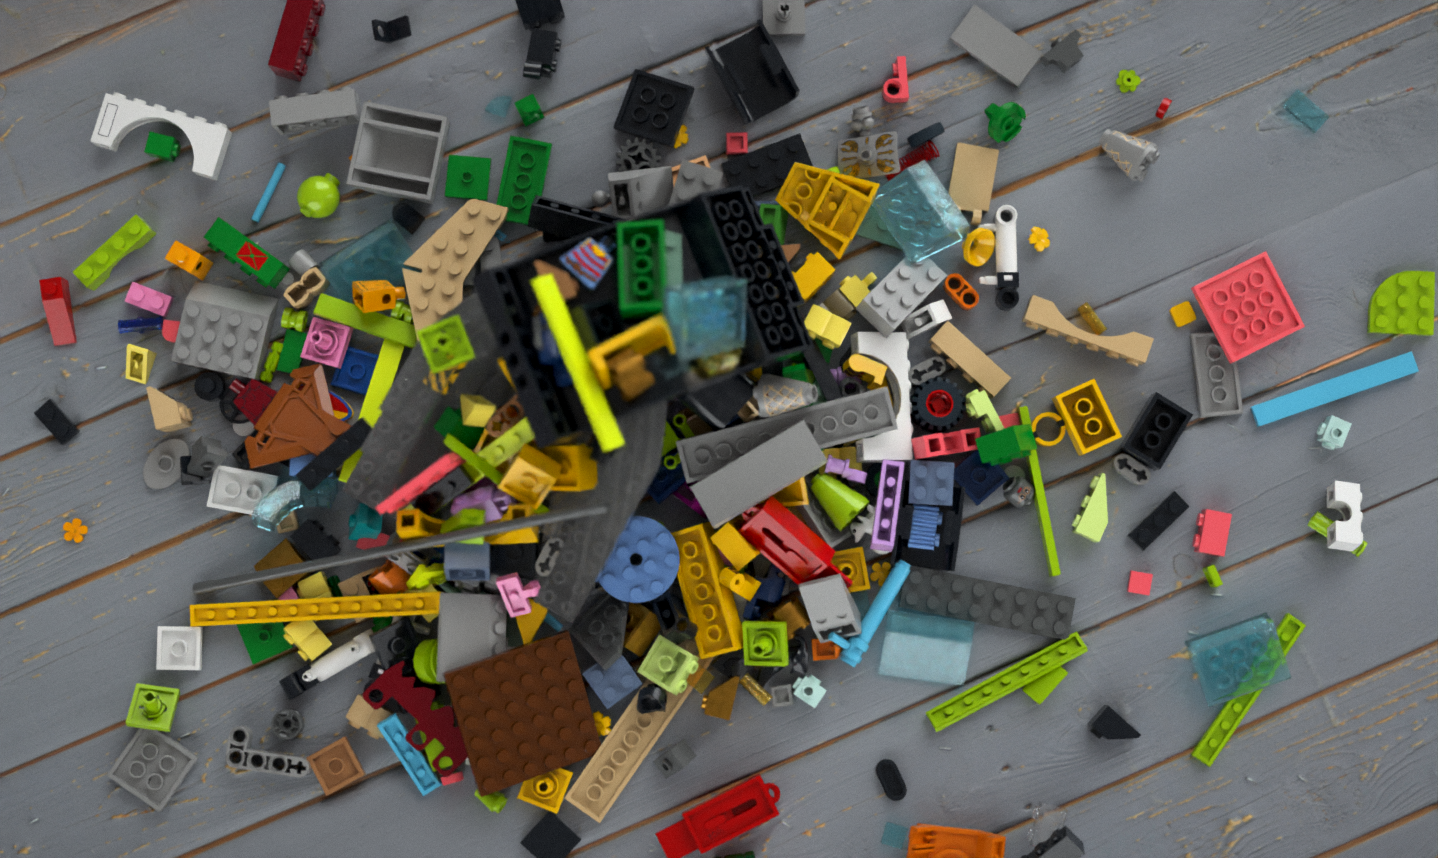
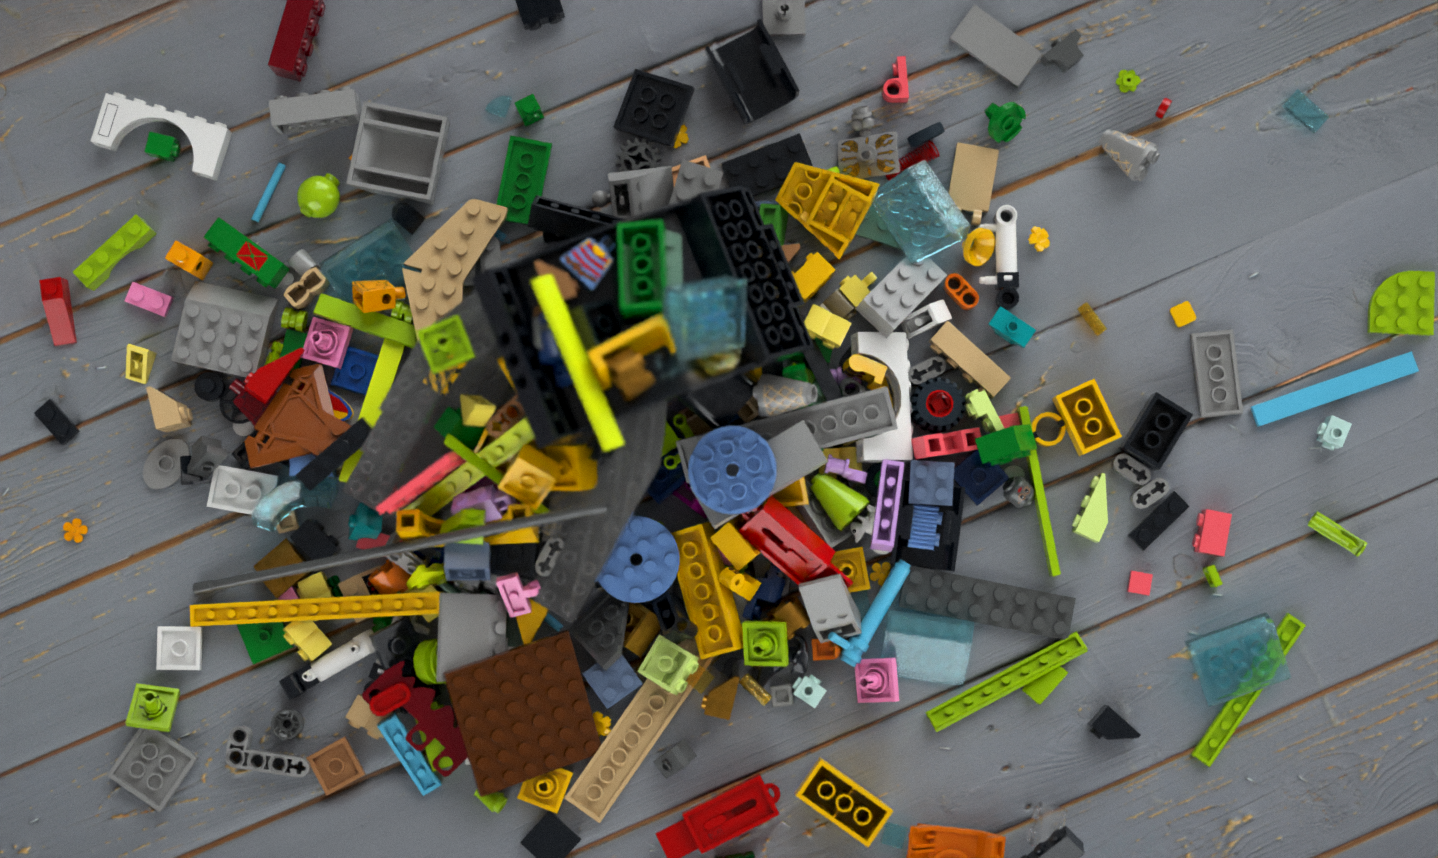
clear blue pin [118,316,163,334] -> none
coral tile [162,320,180,343] -> none
black bracket [371,15,412,44] -> none
black plate [411,465,475,516] -> none
coral tile [441,771,464,785] -> none
green plate [445,154,492,201] -> none
black hinge [523,28,562,80] -> none
black piece [636,684,668,714] -> none
coral tile [726,132,748,155] -> none
black tile [876,759,907,801] -> none
tan arch [1022,295,1154,366] -> none
coral plate [1191,251,1305,364] -> none
white arch [1327,481,1363,551] -> none
none -> red slope [244,347,305,405]
none -> red tile [369,682,411,716]
none -> medium blue plate [688,426,777,514]
none -> yellow brick [795,757,893,847]
none -> bright pink plate [855,657,899,703]
none -> teal brick [988,306,1036,348]
none -> light grey beam [1130,478,1169,509]

